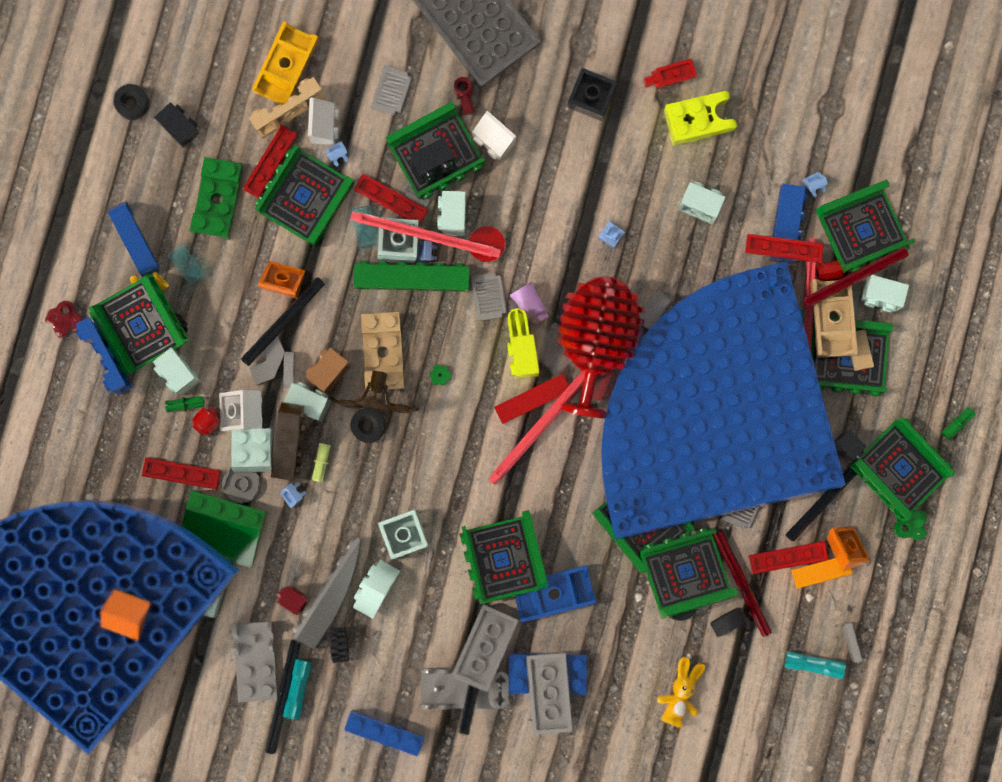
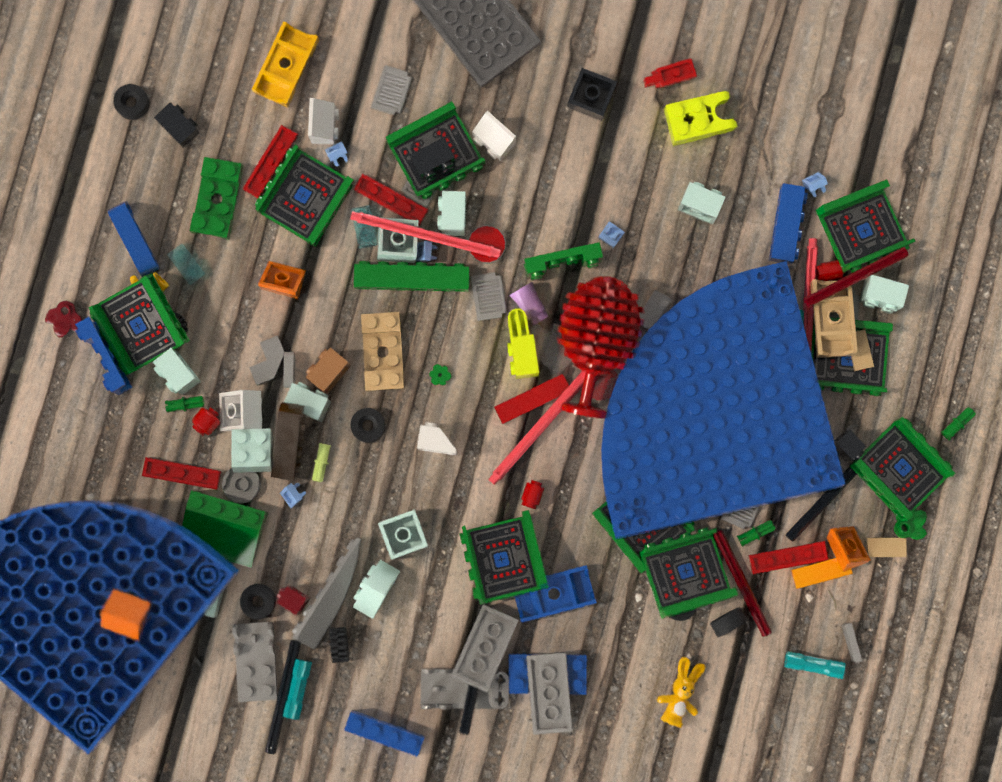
black axle [241,277,324,366] -> none
tan piece [249,77,325,139] -> none
dark brown plant [331,371,419,413] -> none
dark red axle [454,77,475,115] -> none
red tile [745,233,824,264] -> none
none -> black tyre [240,584,276,619]
none -> white slope [417,422,457,456]
none -> red brick [521,480,545,510]
none -> green piece [524,242,603,281]
none -> green axle [737,520,775,547]
none -> tan tile [866,538,907,557]

